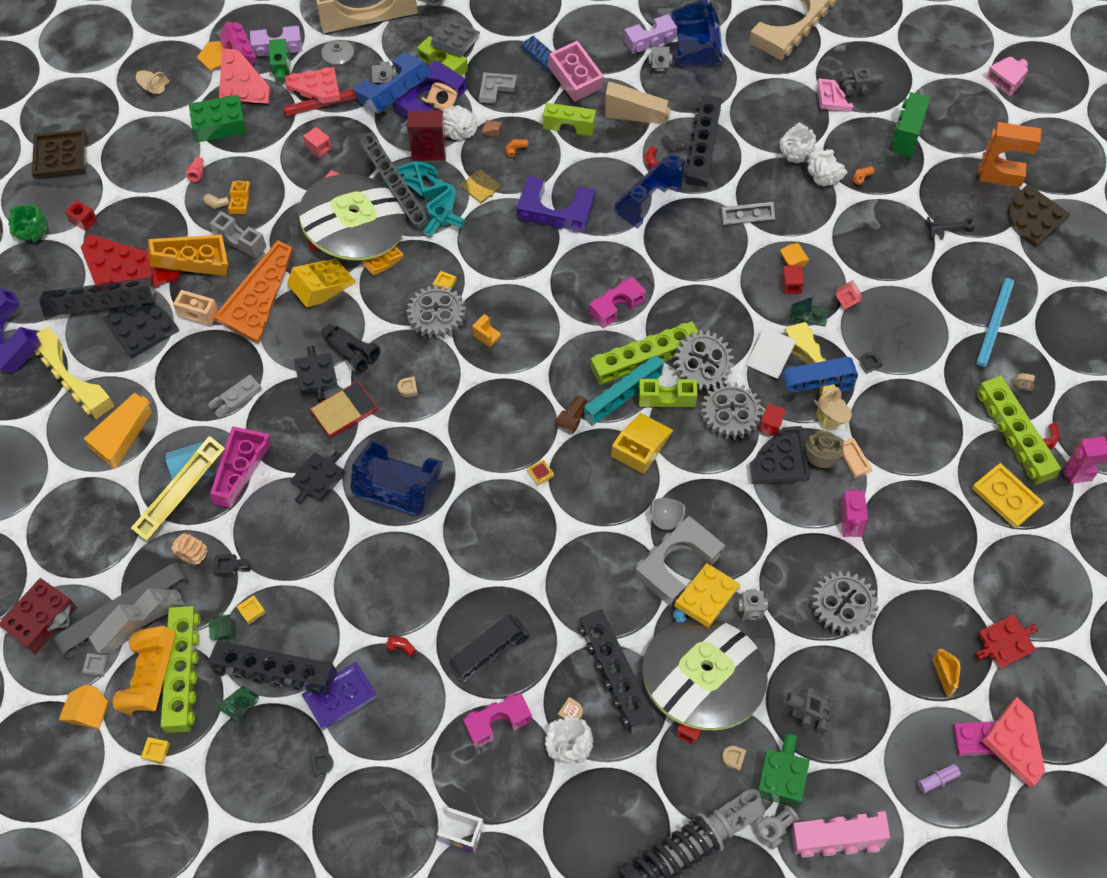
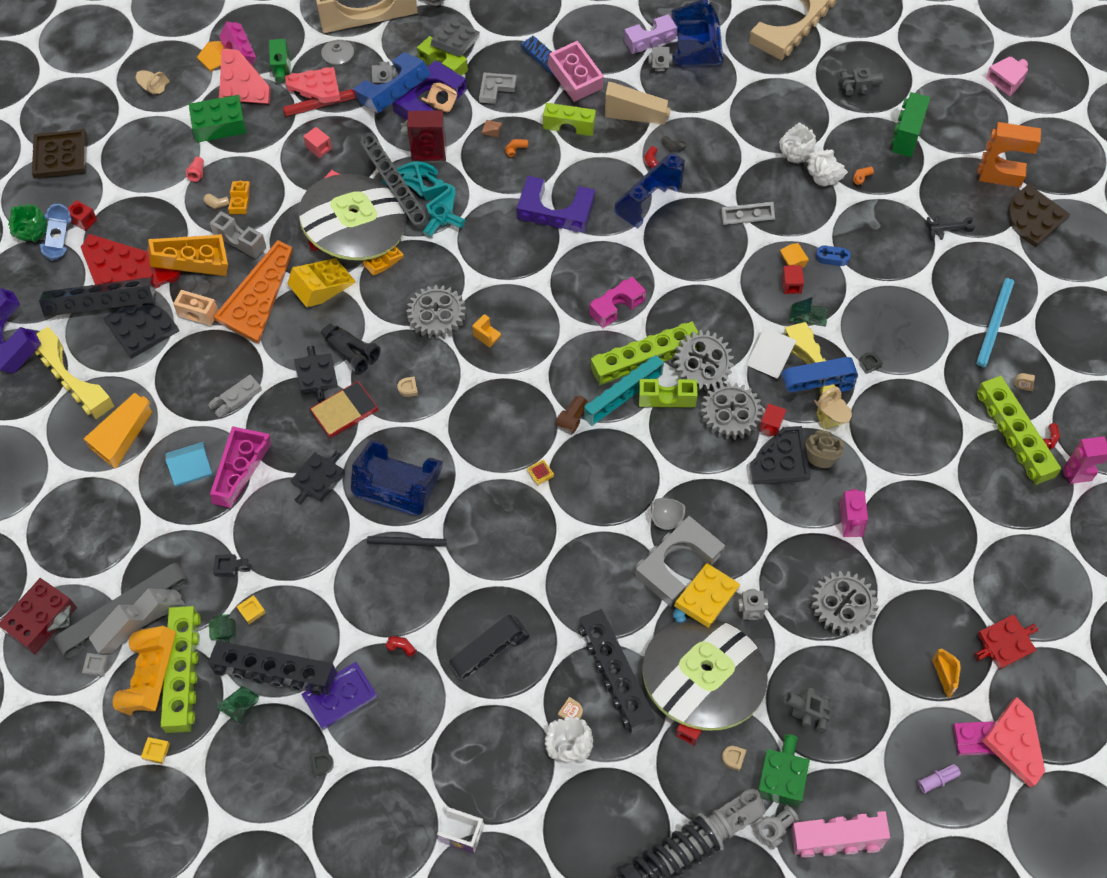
light orange slope [59,685,109,729] -> none
light yellow arch [131,436,225,541] -> none
light nougat gear [172,533,208,565] -> none
lavender arch [250,26,303,57] -> none
yellow tile [432,271,457,290] -> none
white hair [443,105,478,140] -> none
clear yellow piece [460,169,501,204] -> none
dark pink arch [463,693,532,748] -> none
yellow slope [611,413,673,475] -> none
black brick [684,95,722,187] -> none
bright pink wing [817,79,853,112] -> none
coral panel [835,280,862,309] -> none
light nougat tile [841,438,872,479] -> none
yellow plate [972,463,1044,529] -> none
none -> medium blue piece [40,204,71,261]
none -> black bar [367,536,447,547]
none -> blue beam [816,245,851,266]

